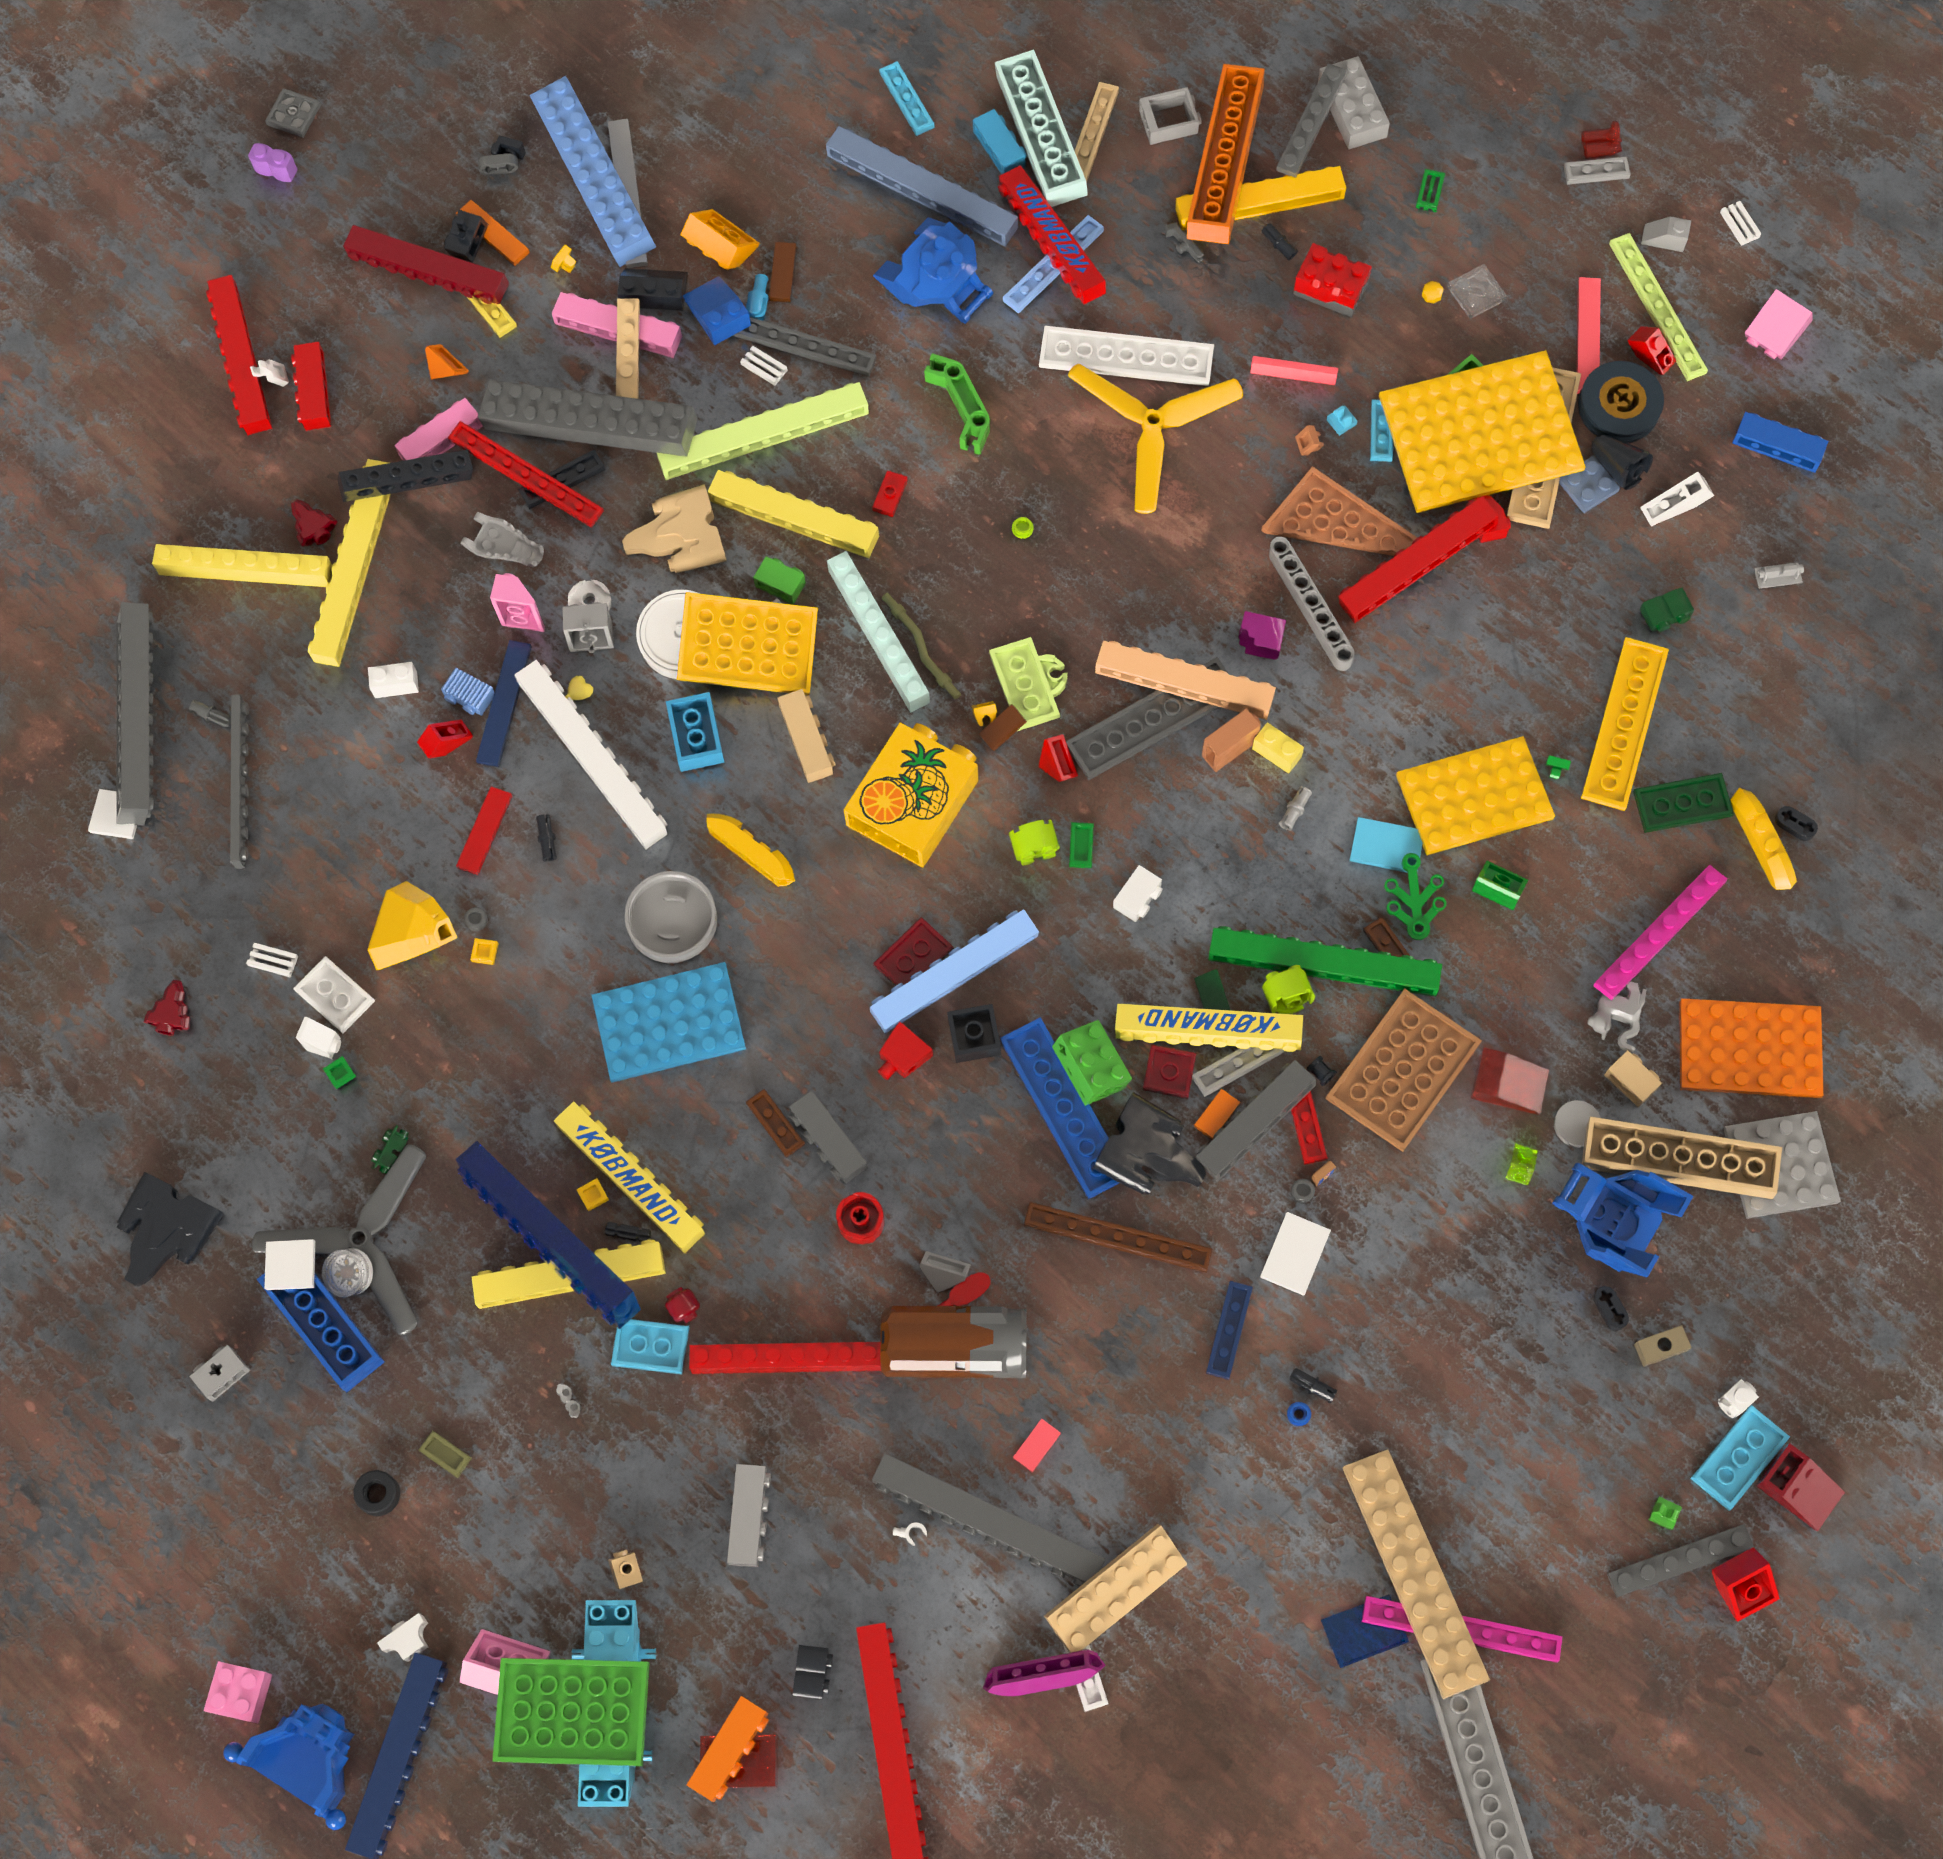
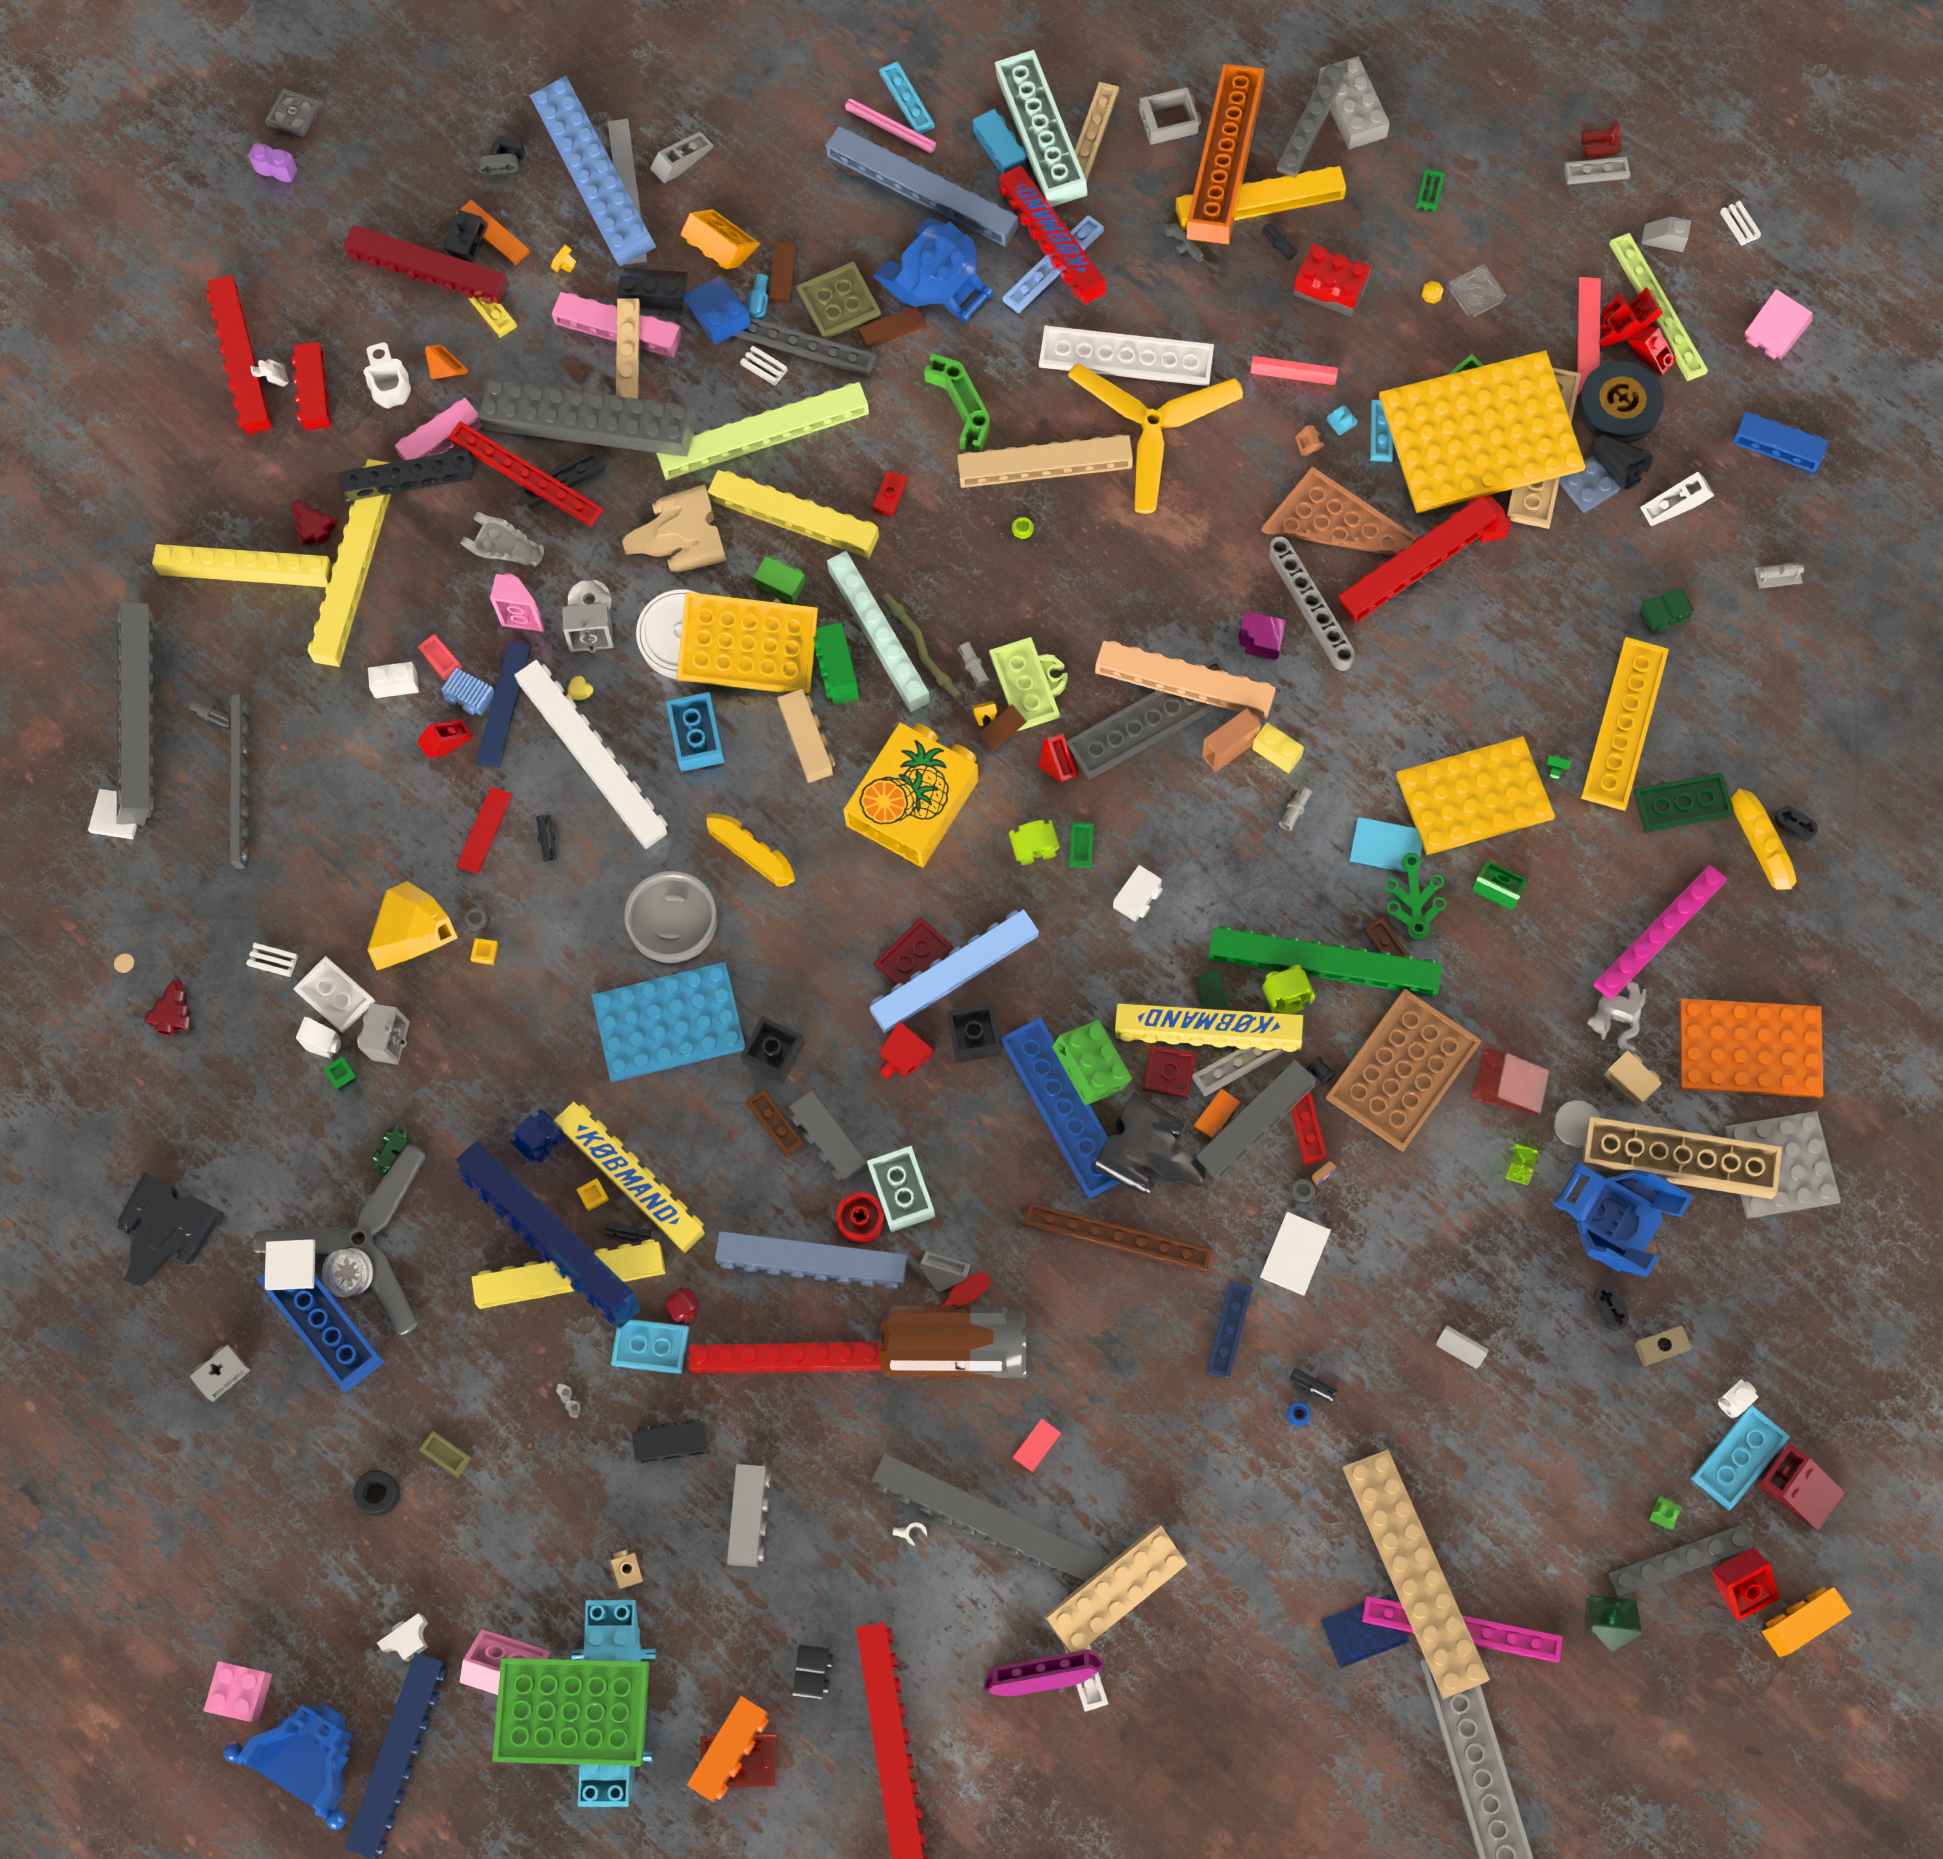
none -> tan sticker [114,953,134,973]
none -> light grey brick [357,1003,410,1065]
none -> white piece [364,342,411,409]
none -> coral tile [417,634,462,680]
none -> clear blue brick [510,1109,566,1163]
none -> black brick [632,1419,710,1464]
none -> light grey slope [650,131,714,183]
none -> sand blue brick [715,1231,908,1290]
none -> black brick [740,1016,805,1083]
none -> olive plate [796,261,881,339]
none -> green brick [813,622,859,705]
none -> bright pink axle [845,99,936,153]
none -> reddish brown tile [859,307,926,349]
none -> light aqua brick [867,1146,935,1232]
none -> tan brick [957,435,1133,488]
none -> light grey pin [957,642,990,687]
none -> slope [1436,1326,1489,1369]
none -> clear green slope [1585,1595,1642,1652]
none -> red slope [1599,287,1663,347]
none -> light orange brick [1762,1586,1852,1657]

